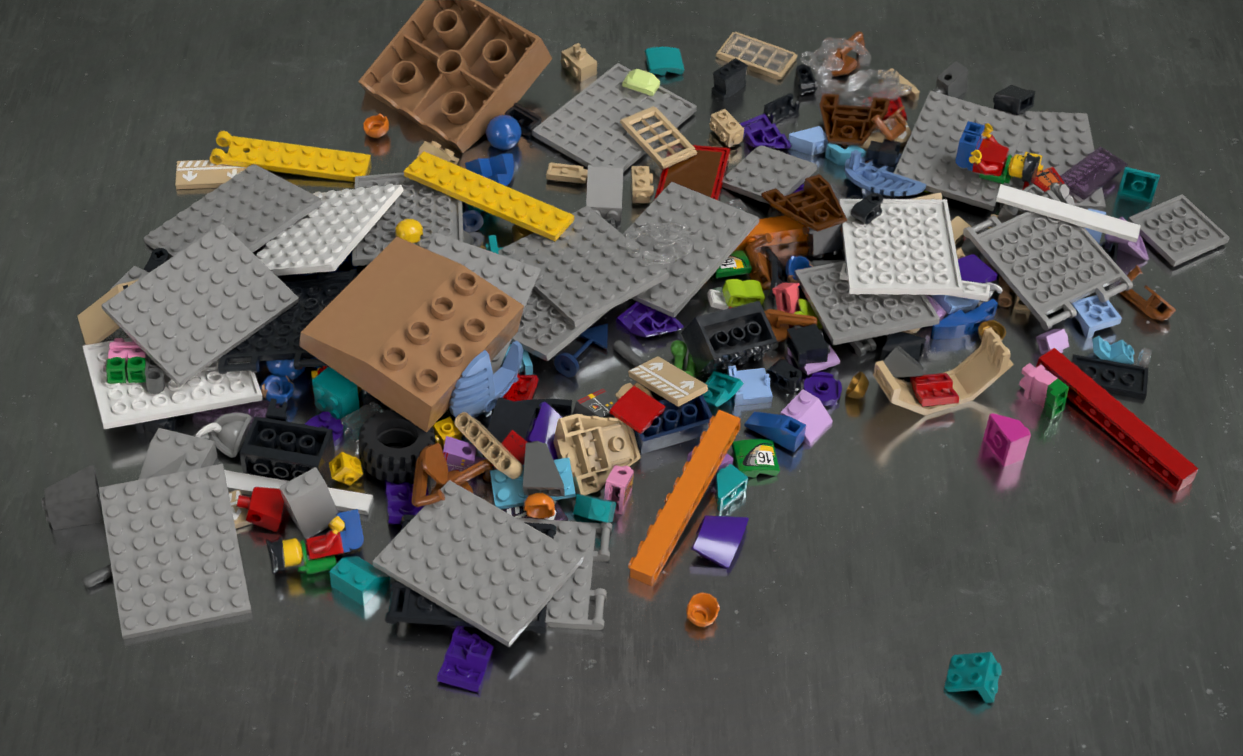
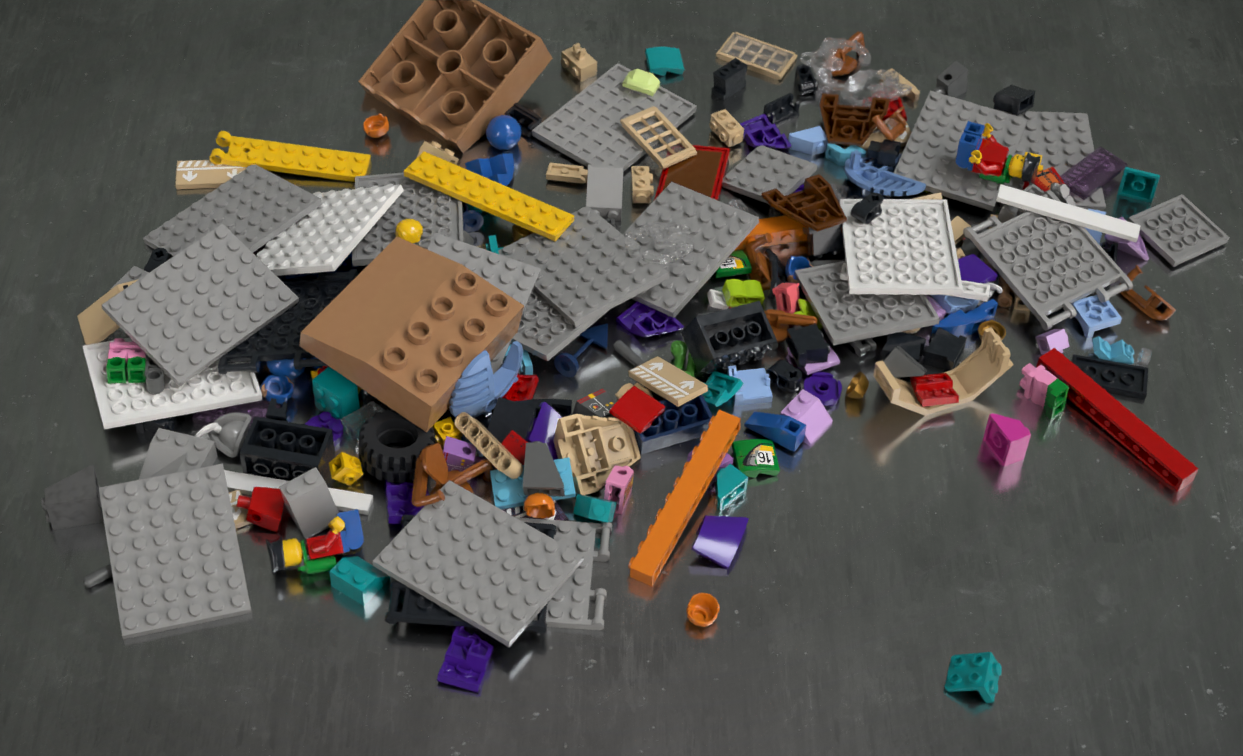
none -> black hips [922,327,967,372]

